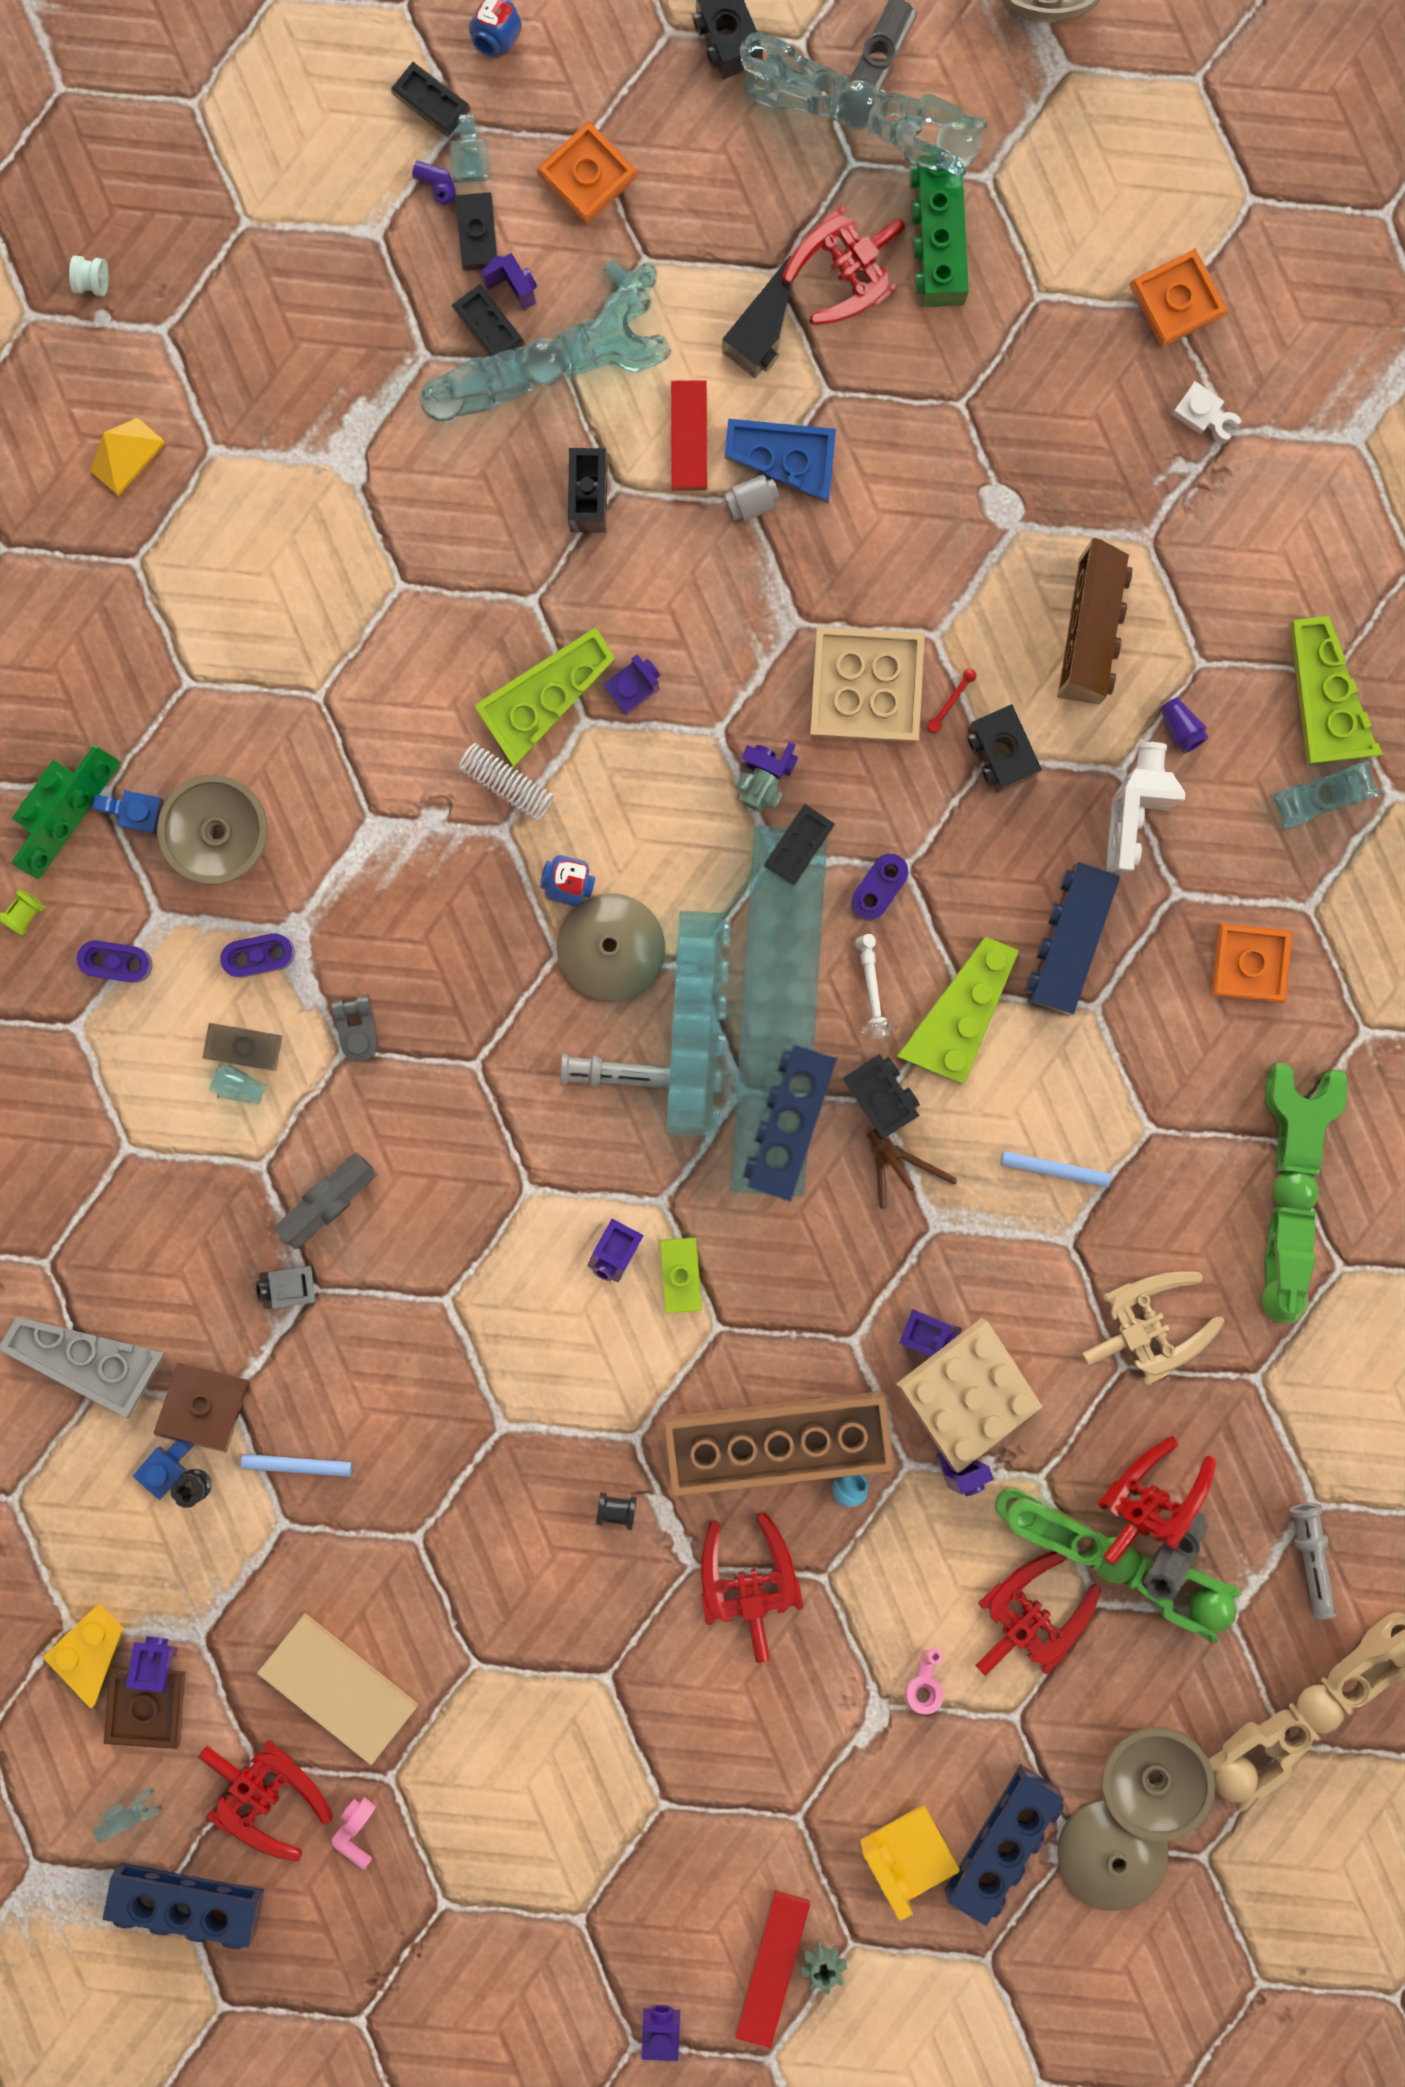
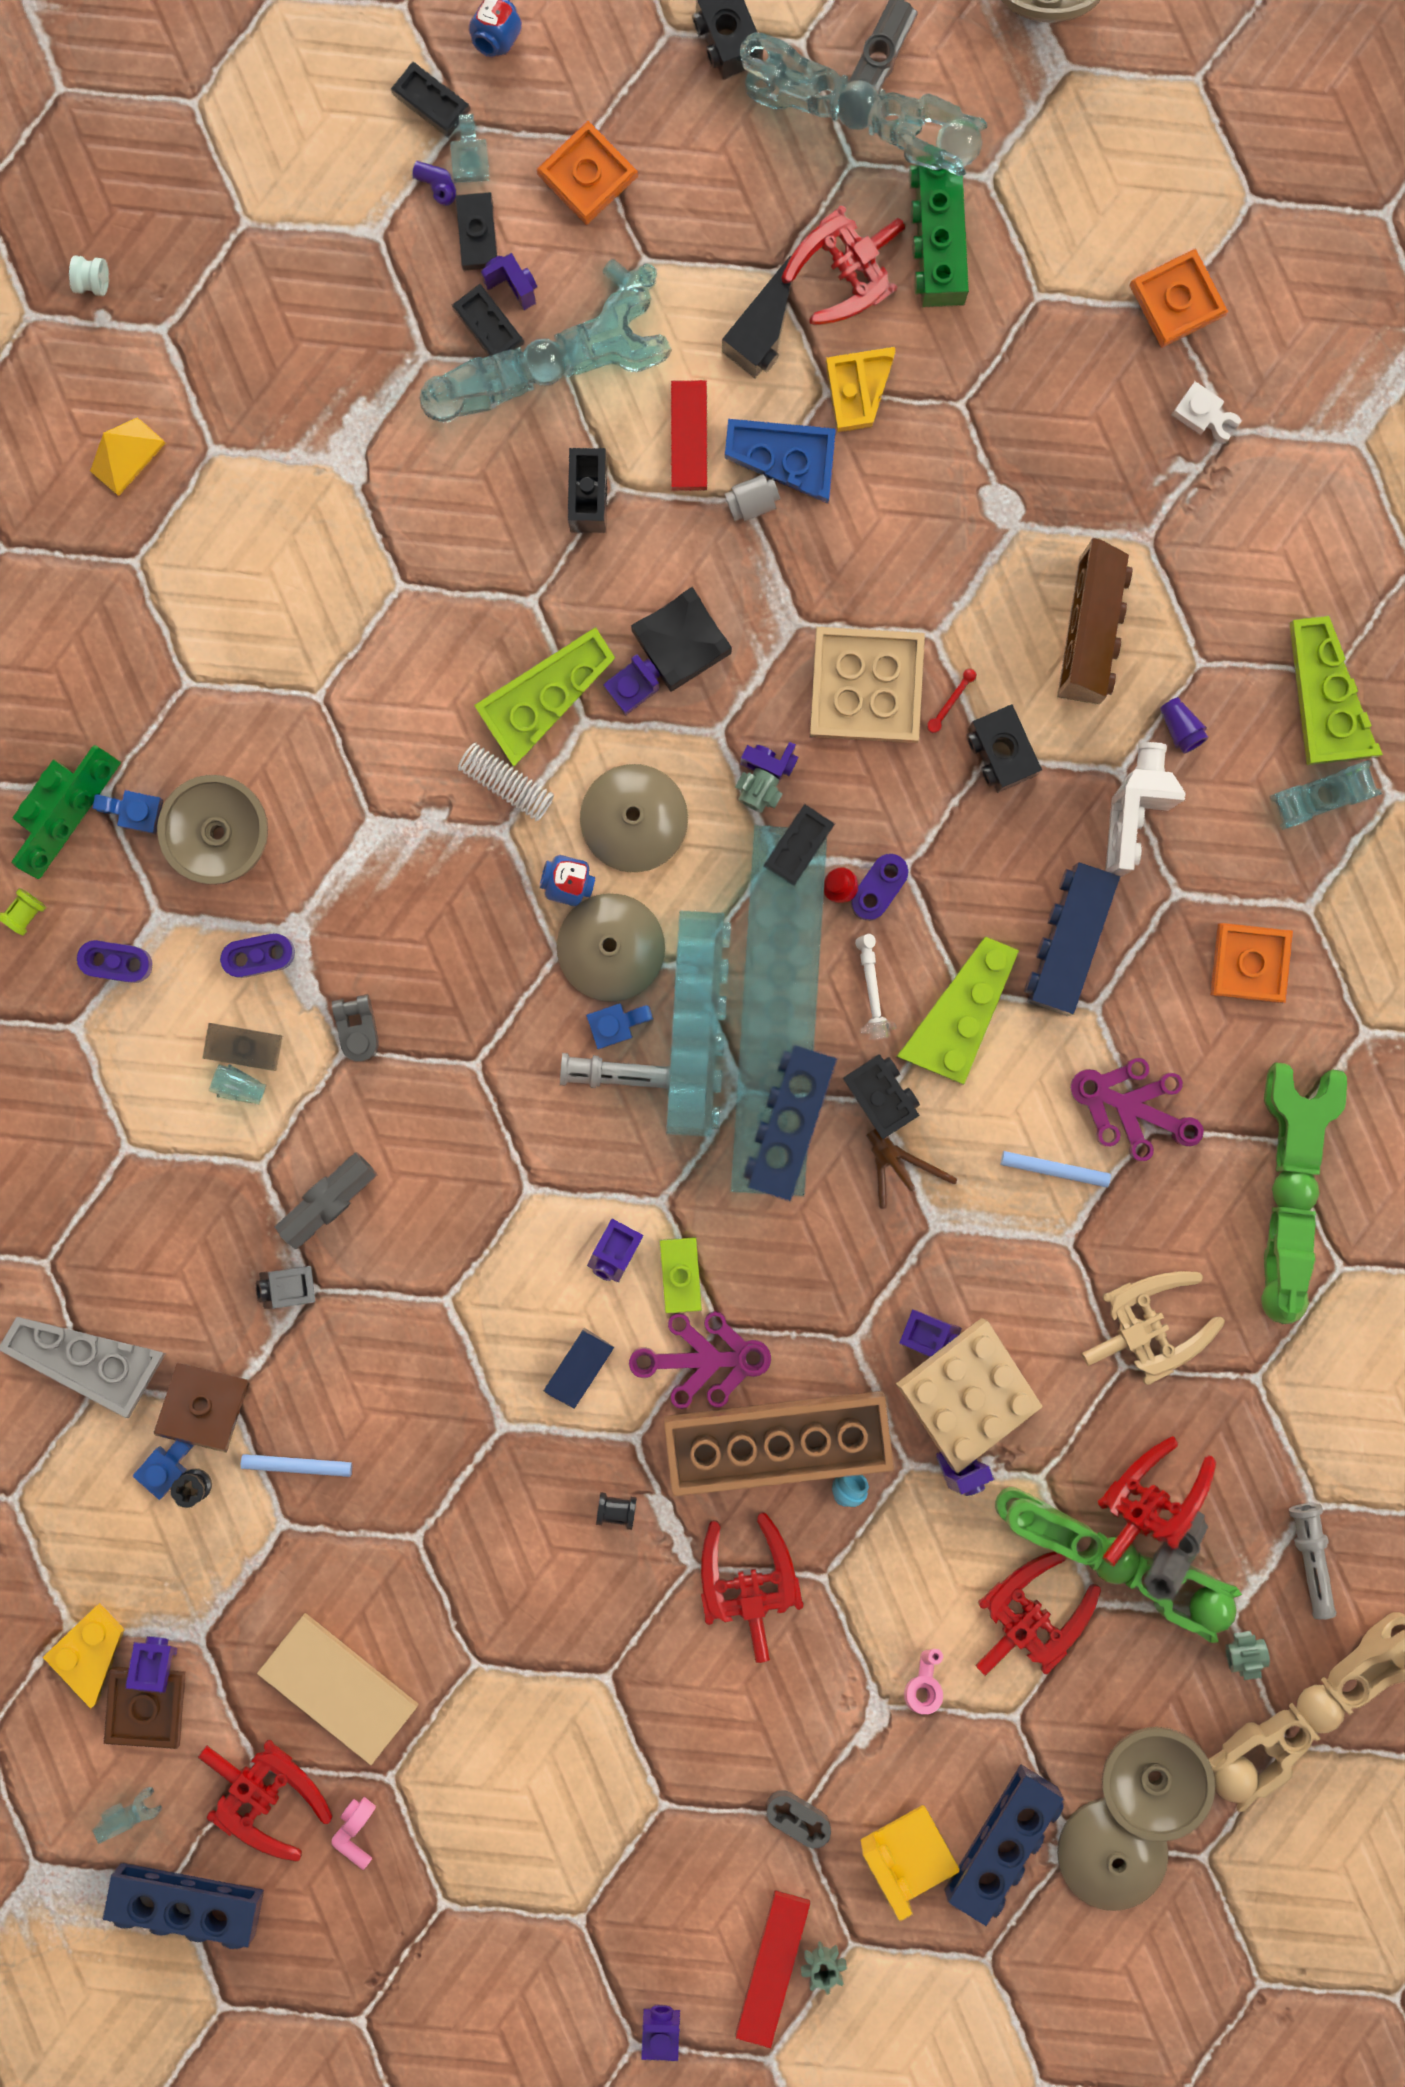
none -> dark blue slope [543,1327,615,1409]
none -> dark tan dish [580,764,688,872]
none -> blue plate [586,1003,653,1049]
none -> magenta plant [629,1311,771,1409]
none -> black brick [631,586,732,692]
none -> dark grey beam [766,1790,831,1849]
none -> red plate [823,867,858,903]
none -> yellow wing [826,347,896,432]
none -> magenta plant [1070,1058,1204,1161]
none -> sand green gear [1225,1631,1270,1680]

